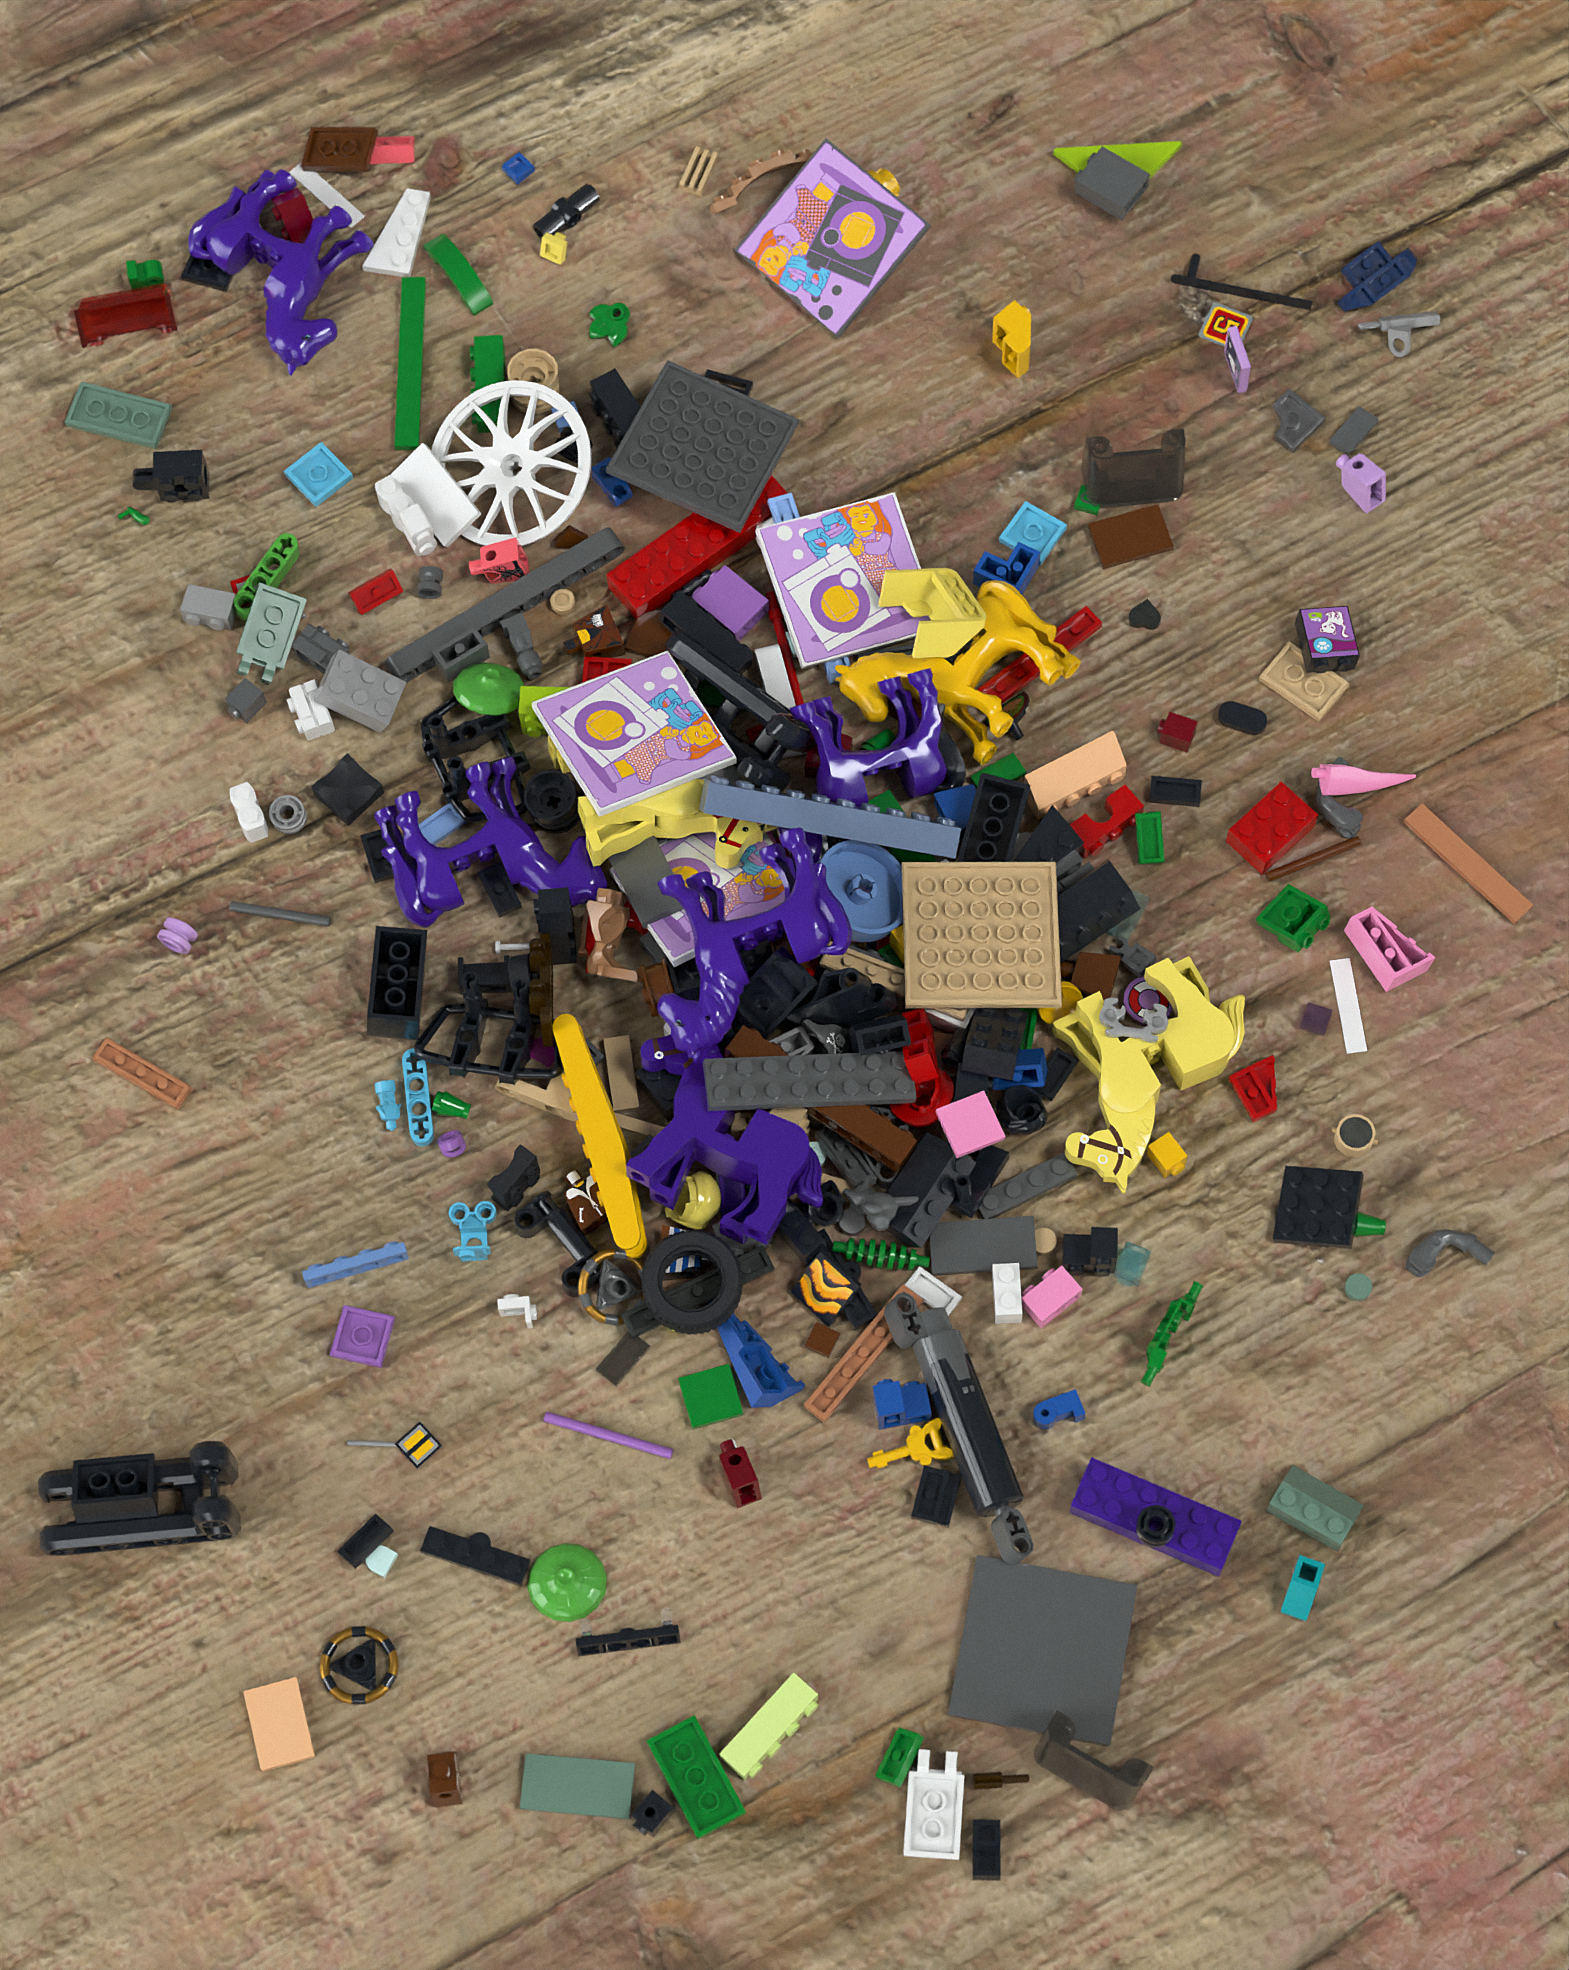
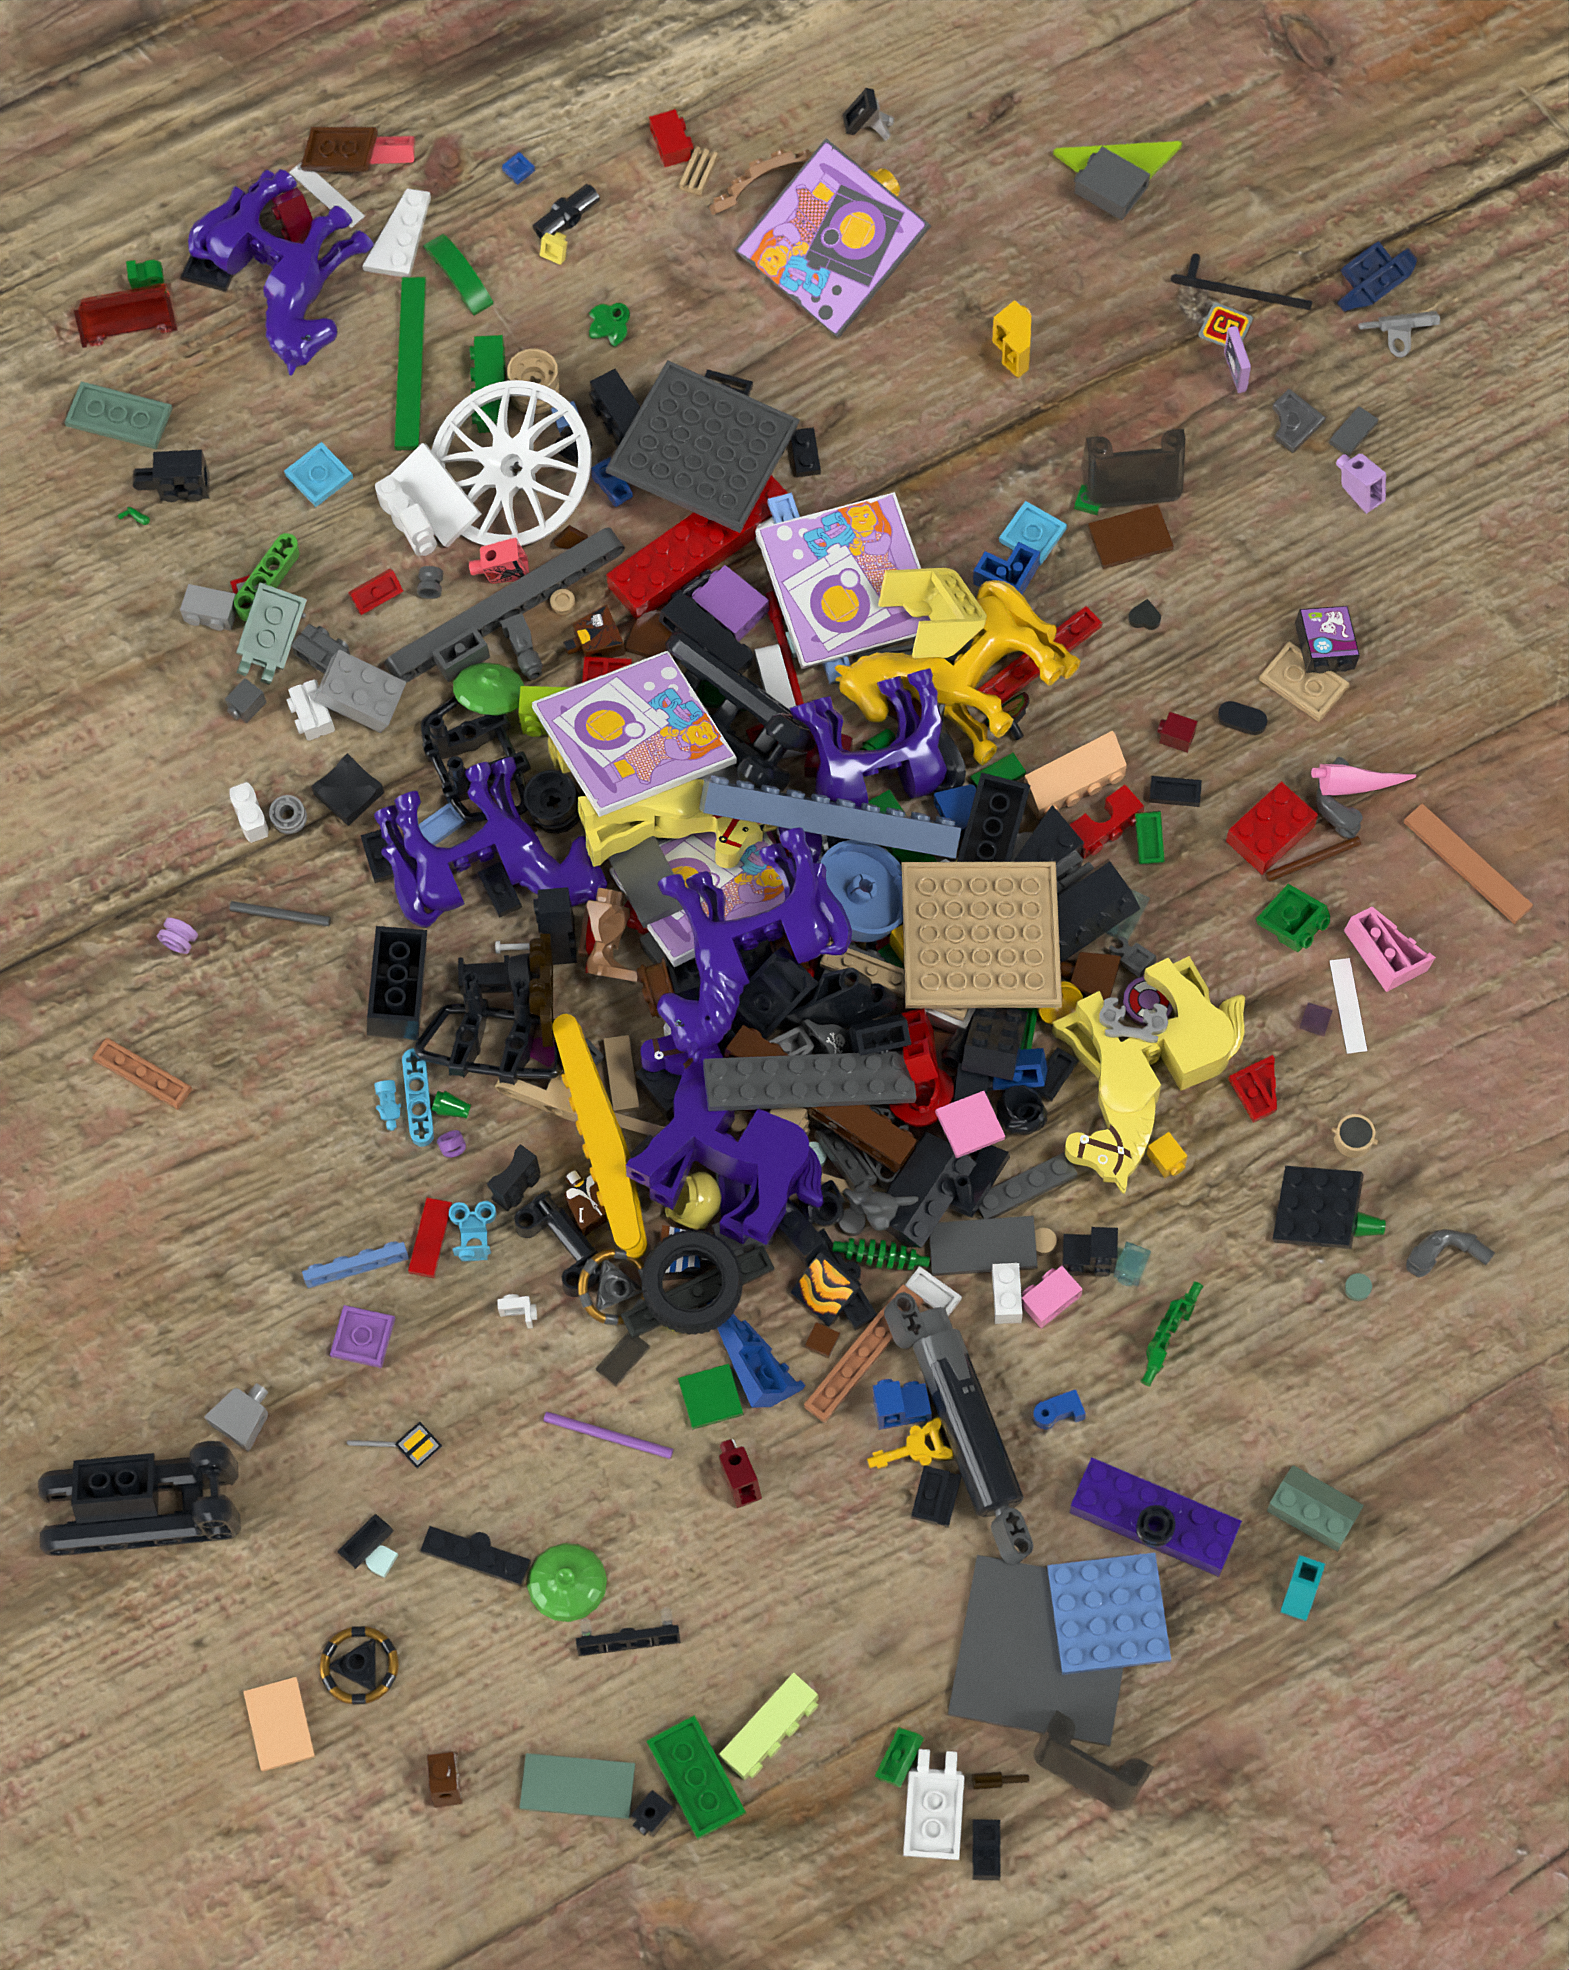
none -> light grey torso [205,1383,269,1452]
none -> red tile [408,1197,453,1278]
none -> red brick [649,109,694,168]
none -> black plate [791,427,821,478]
none -> black piece [843,88,894,141]
none -> medium blue plate [1047,1553,1171,1675]

